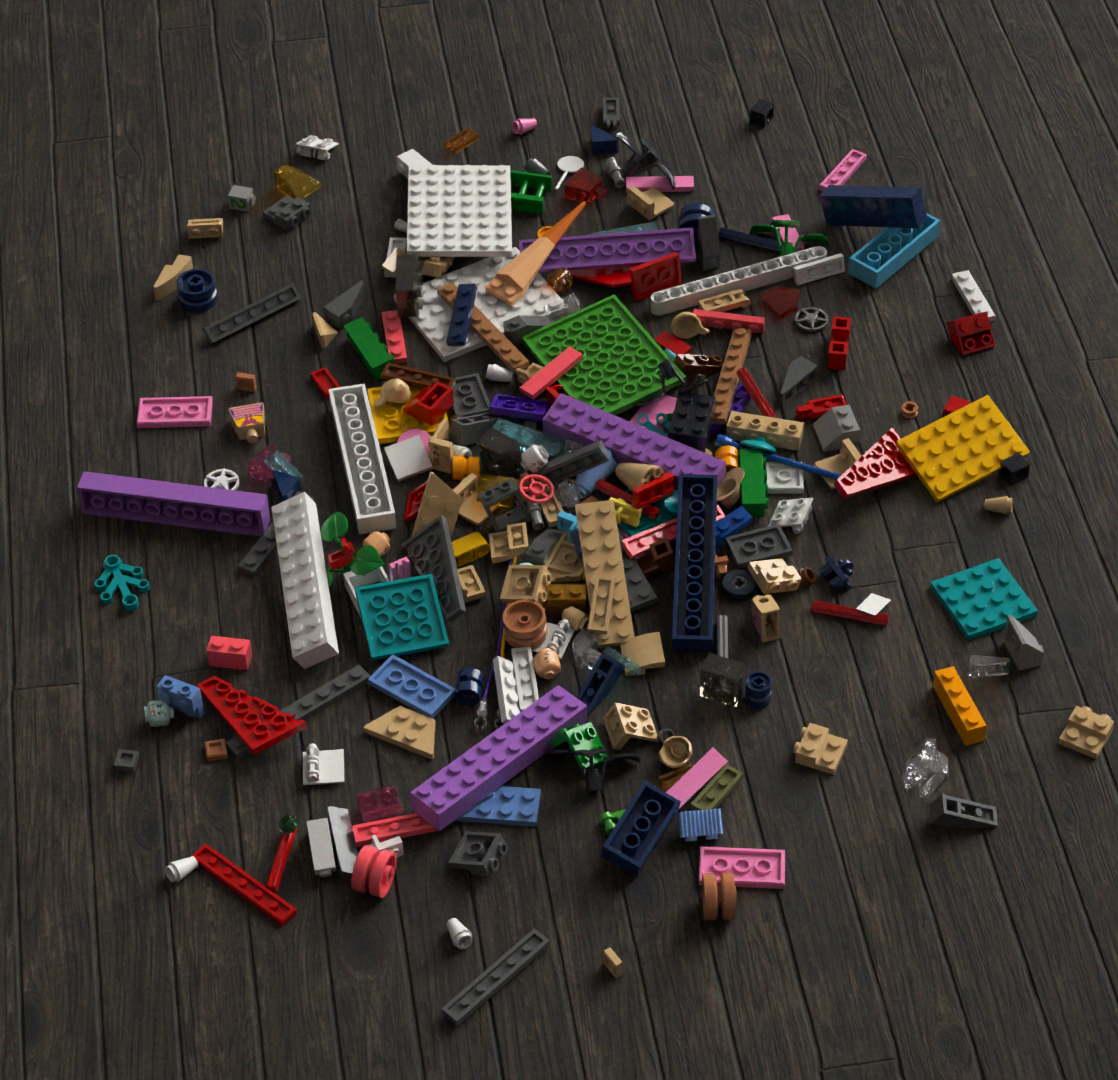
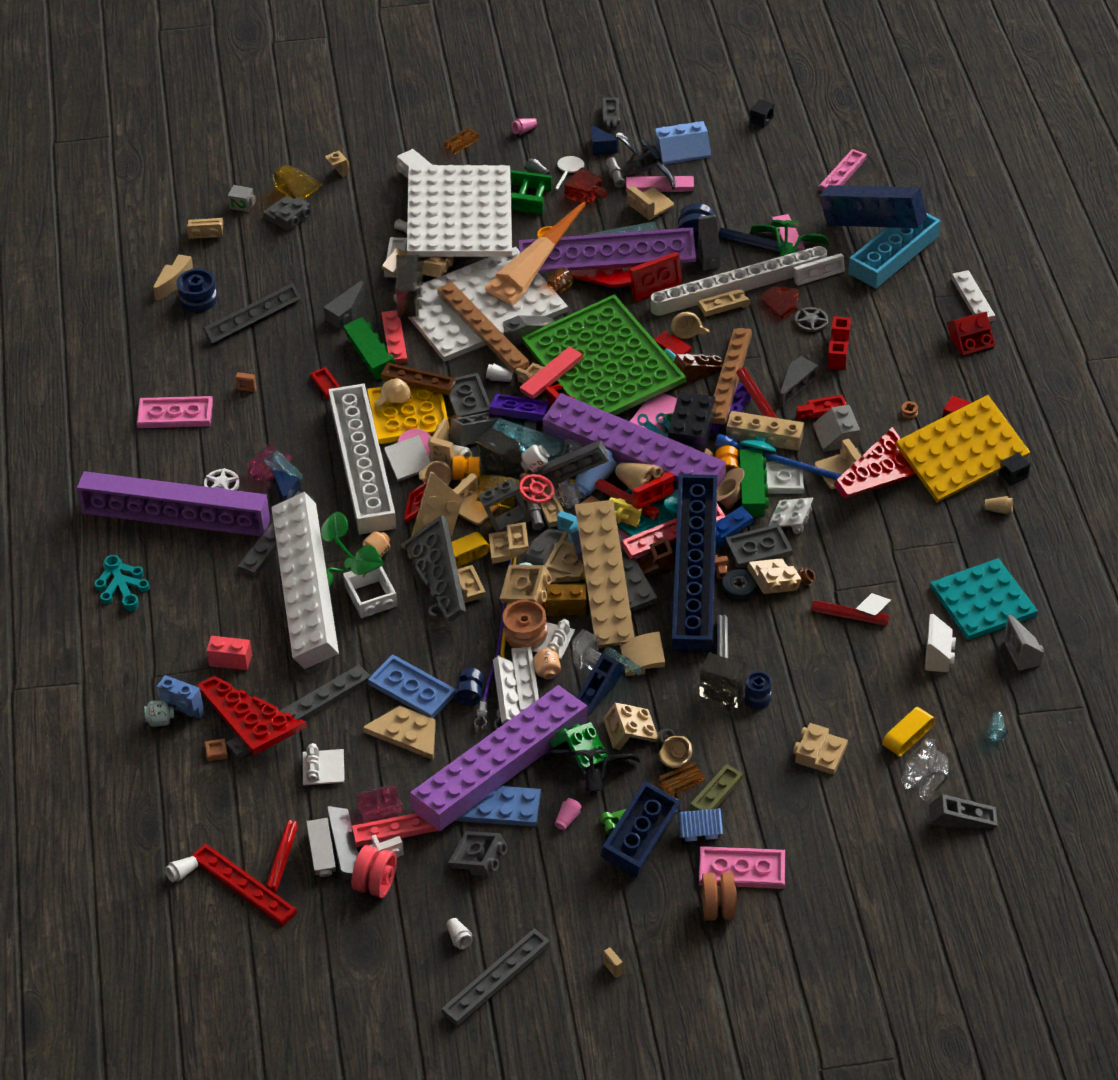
dark grey plate [113,749,139,772] -> none
tan torso [229,402,265,443] -> none
clear green plate [278,814,298,835] -> none
white hinge [296,135,339,160] -> none
tan slope [312,312,338,349] -> none
red bracket [328,537,355,570] -> none
teal plate [355,574,449,661] -> none
bright pink tile [389,557,411,581] -> none
red slope [402,382,454,426] -> none
dark blue plate [446,284,477,346] -> none
clear brick [543,293,581,323] -> none
tan brick [561,606,589,632] -> none
tan plate [588,575,616,634] -> none
black plant [633,358,709,407] -> none
bright pink tile [666,748,728,811] -> none
coral plate [693,309,765,333] -> none
tan torso [751,595,781,642] -> none
dark blue hips [818,555,853,592] -> none
light orange brick [933,666,987,746] -> none
clear slope [968,655,1010,678] -> none
tan plate [1058,706,1114,759] -> none
none -> tan bracket [325,151,350,177]
none -> tan hat [419,460,452,485]
none -> bright pink cone [554,798,581,830]
none -> light blue slope [655,121,711,165]
none -> yellow beam [882,707,935,757]
none -> white slope [925,614,956,672]
none -> clear light blue cone [987,712,1008,742]

